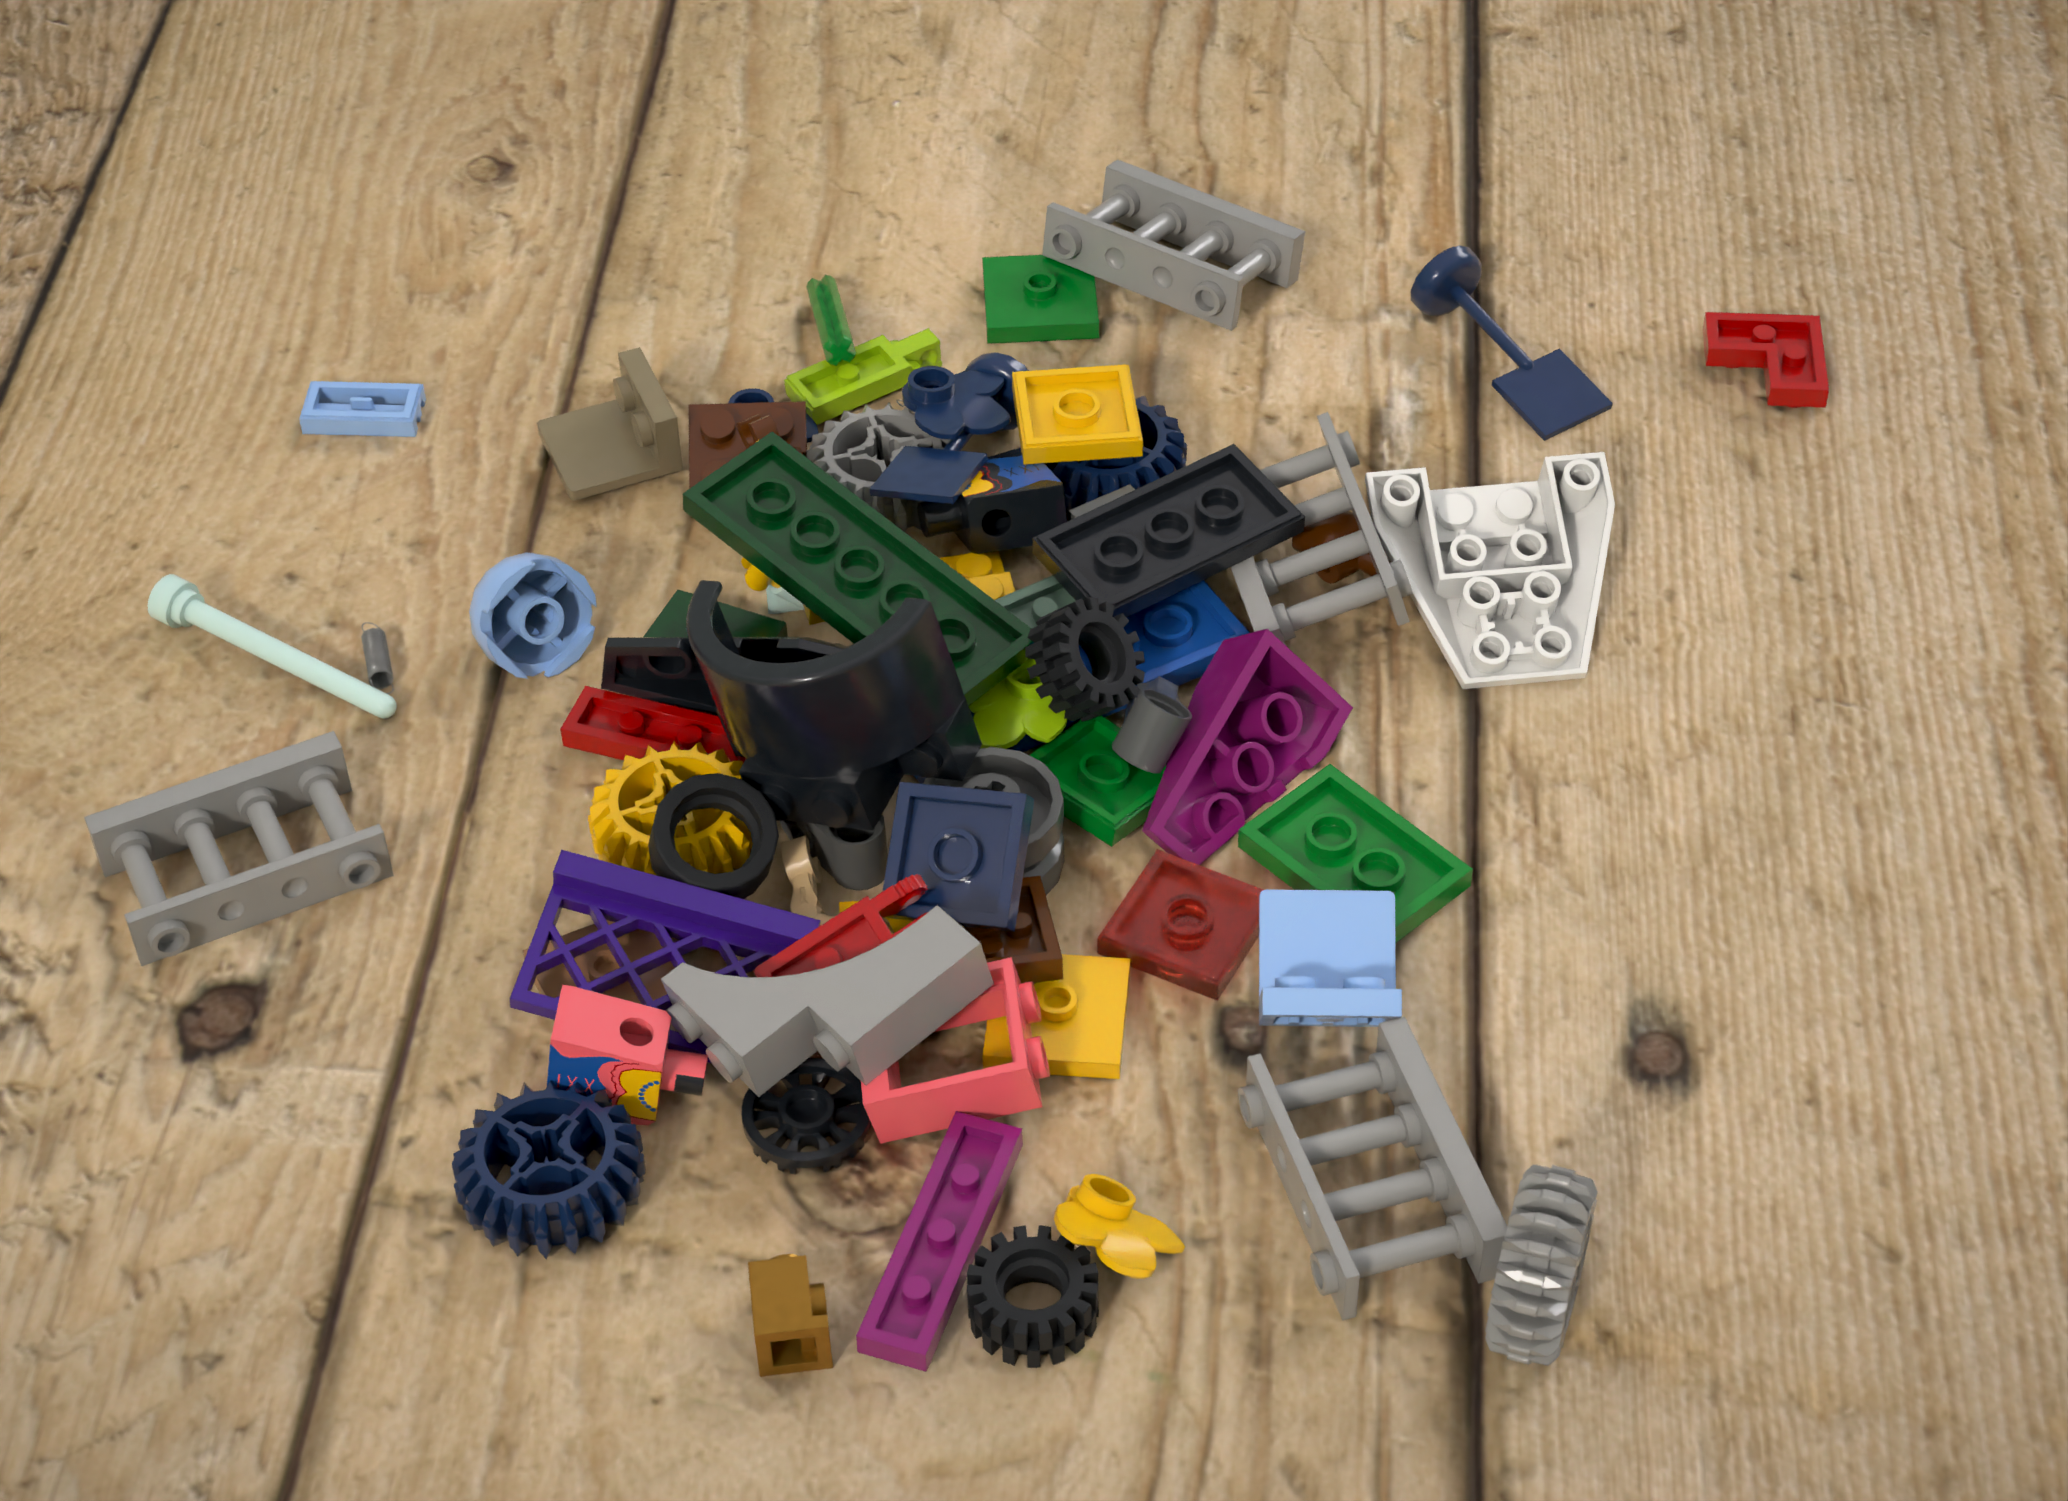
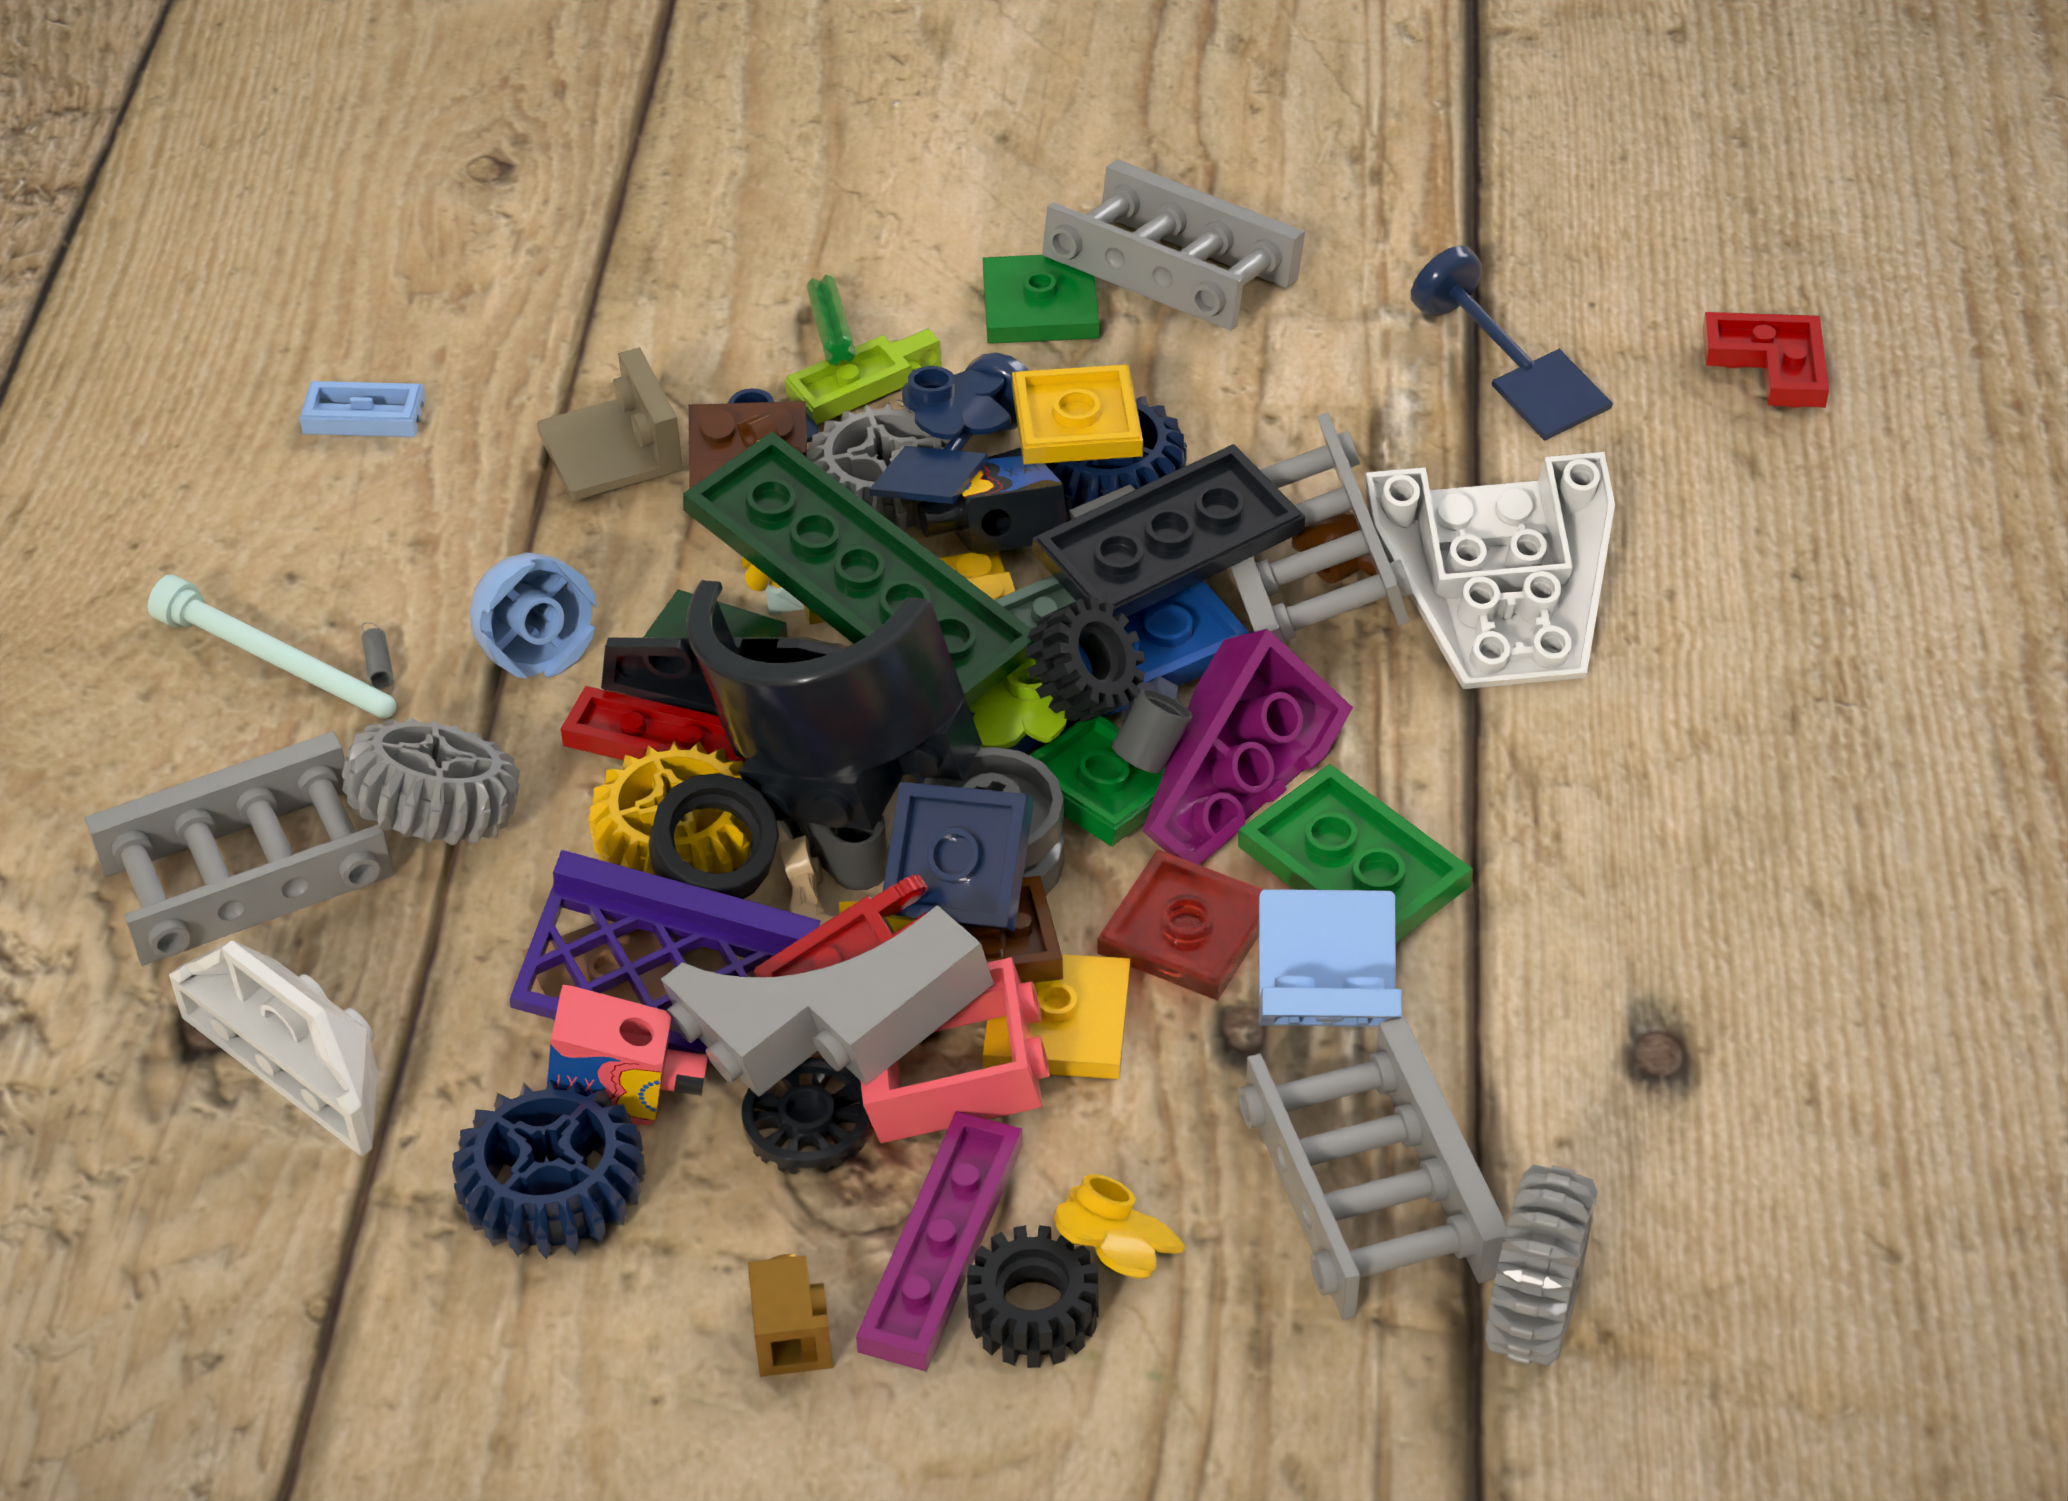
none -> white wedge [169,940,378,1157]
none -> light grey gear [342,718,520,845]

